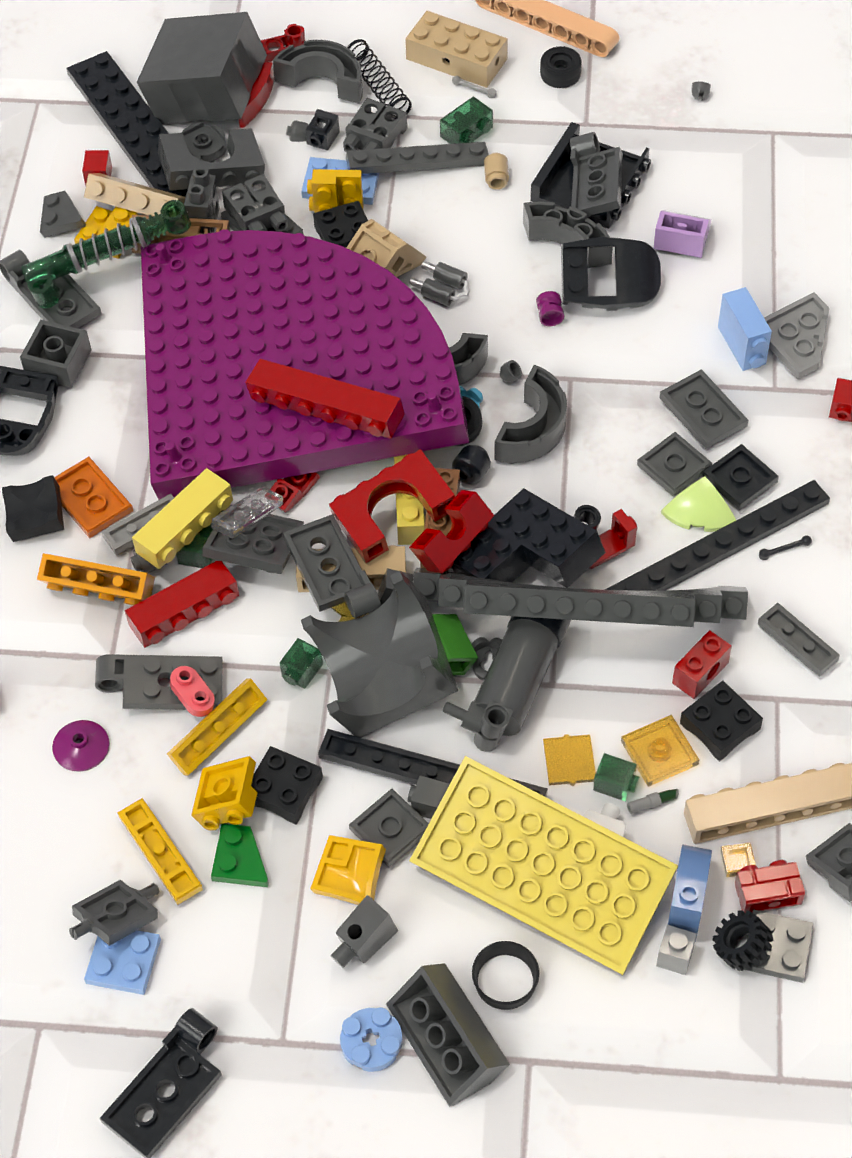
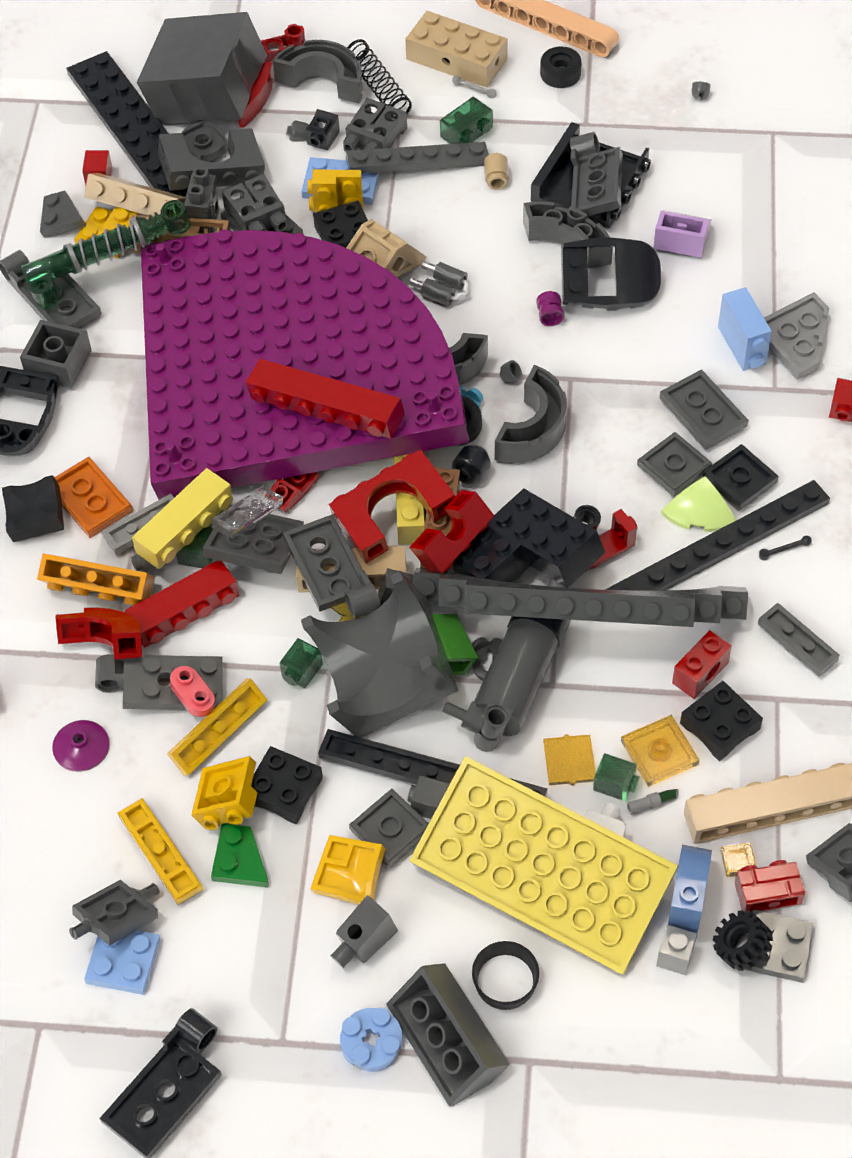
none -> red arch [55,607,142,659]

